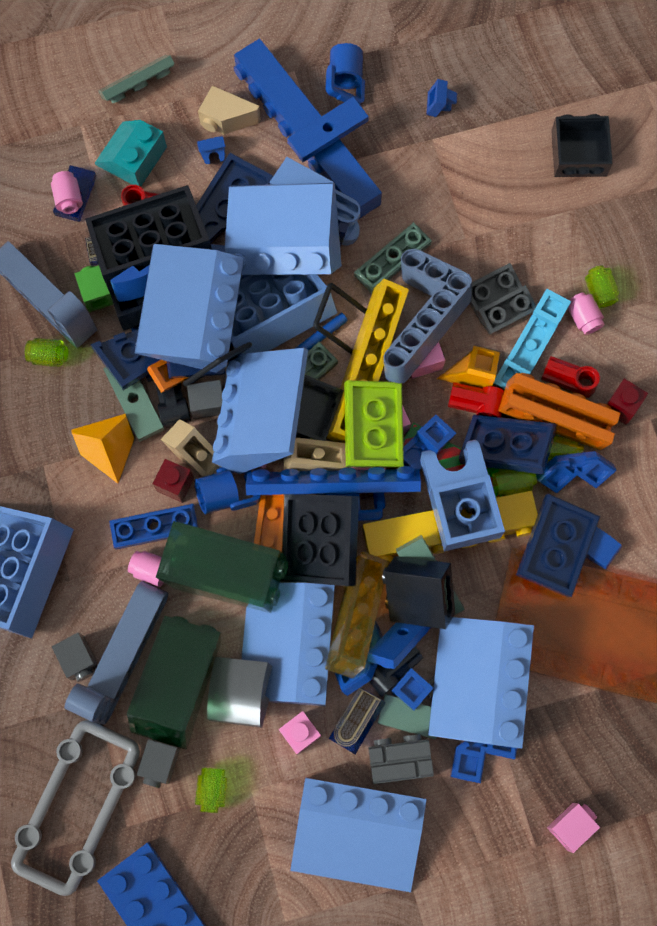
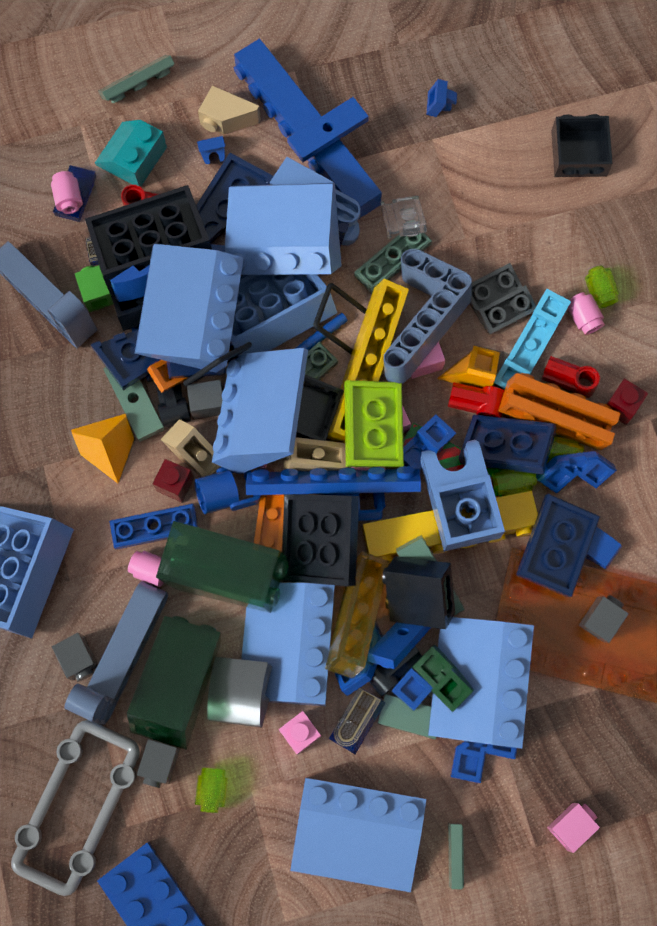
clear neon green brick [25,338,69,367] -> none
blue piece [326,43,365,104] -> none
dark grey brick [368,734,434,784] -> none
none -> clear plate [380,195,427,239]
none -> dark green slope [413,645,474,712]
none -> sand green tile [448,823,464,889]
none -> dark grey brick [579,595,629,643]

